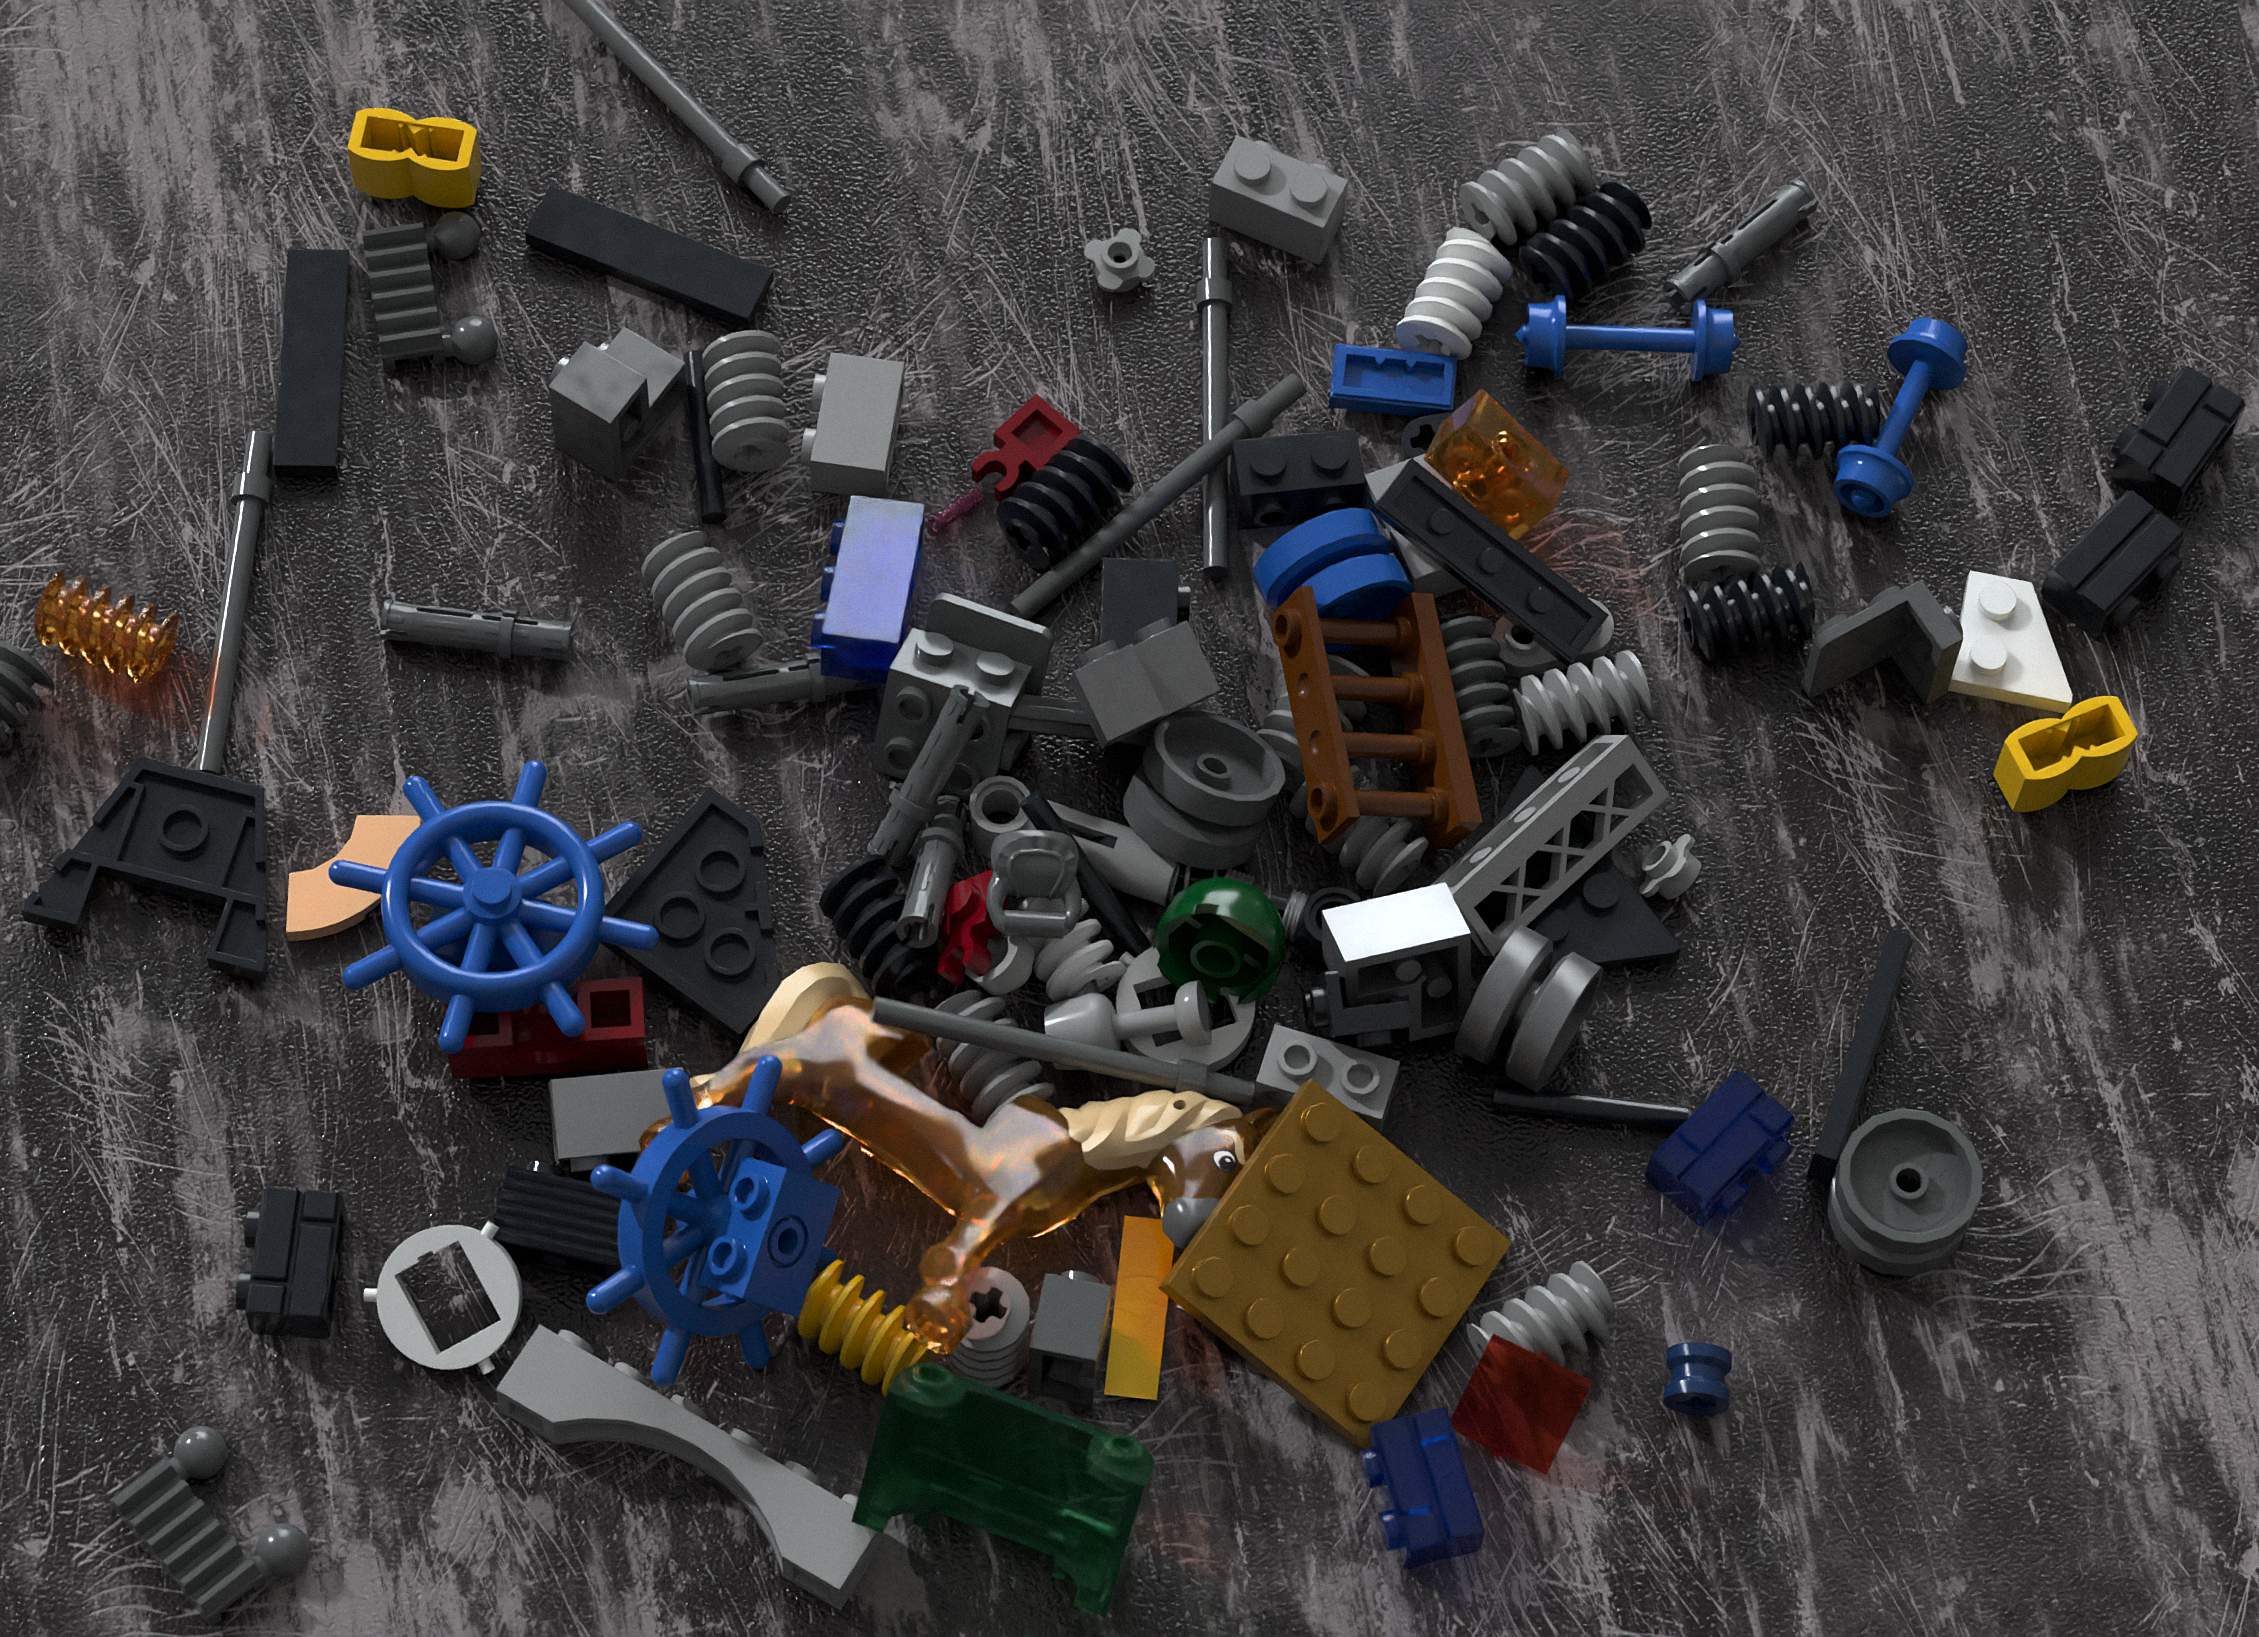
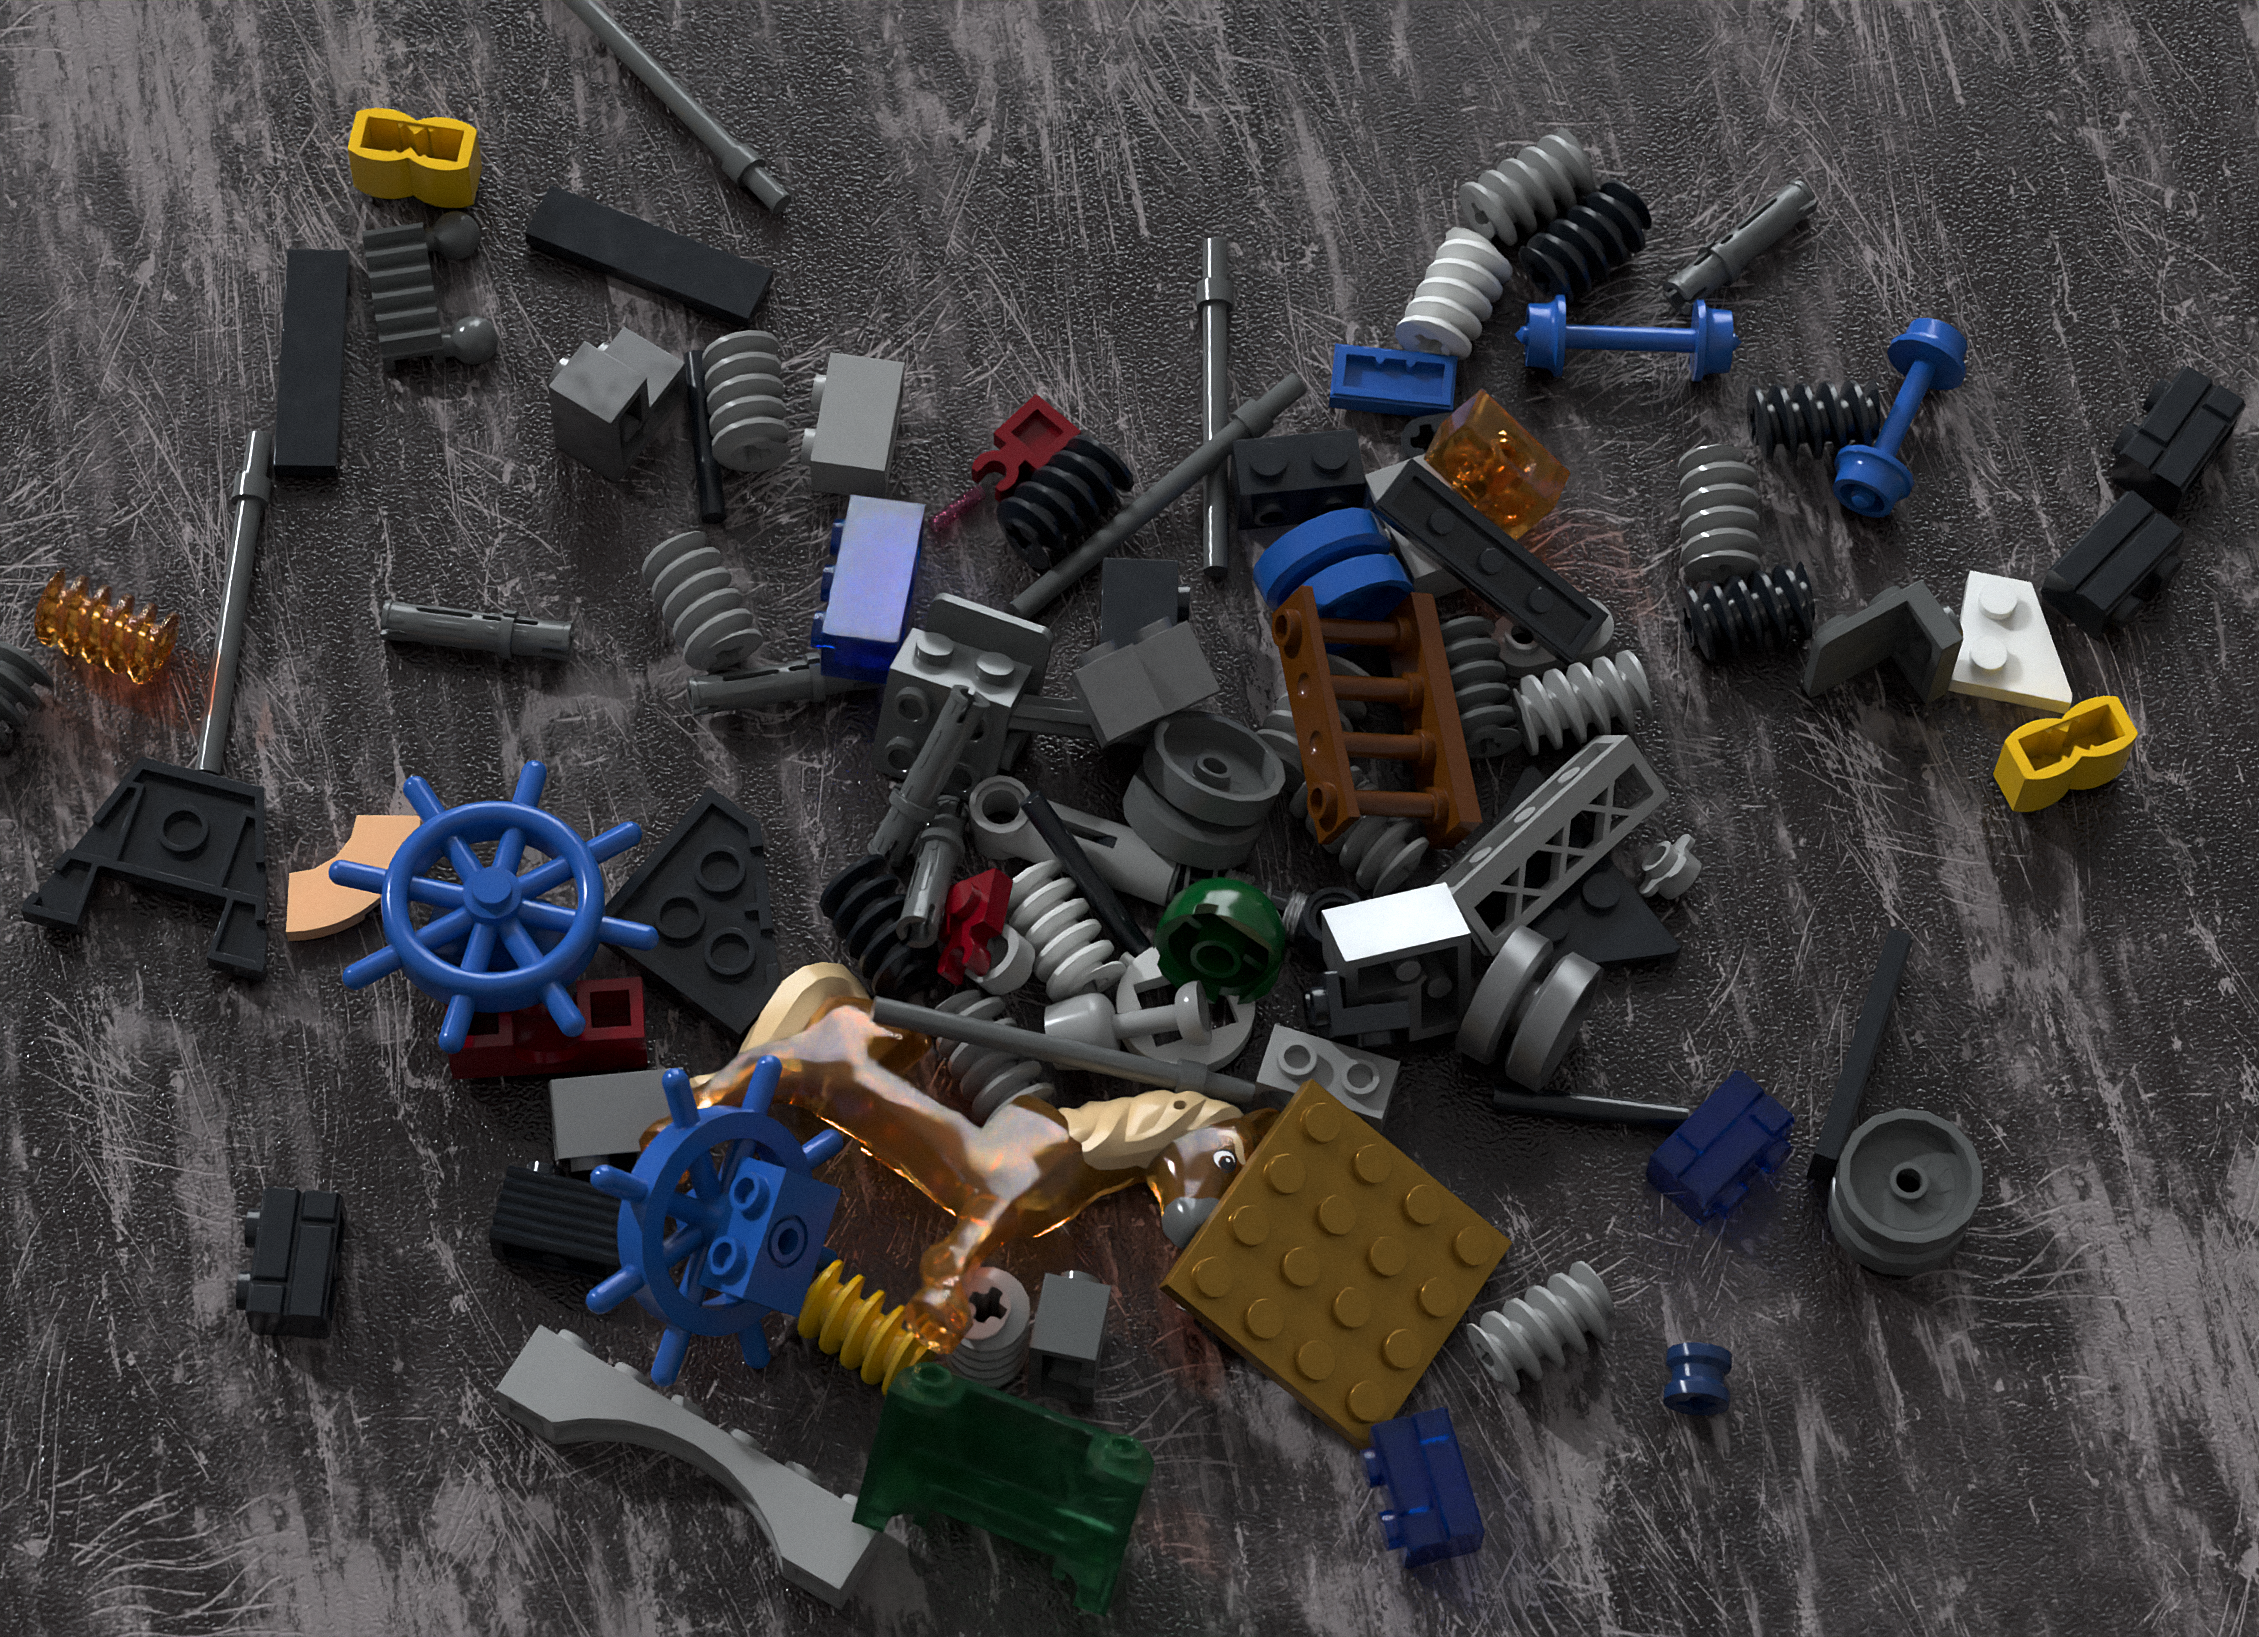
dark grey gear [110,1426,310,1627] -> none
white piece [364,1221,523,1375] -> none
dark grey piece [986,830,1082,939] -> none
light grey plate [1084,228,1155,292] -> none
yellow piece [1104,1216,1174,1400] -> none
light grey brick [1209,135,1348,265] -> none
clear red piece [1447,1333,1593,1475] -> none

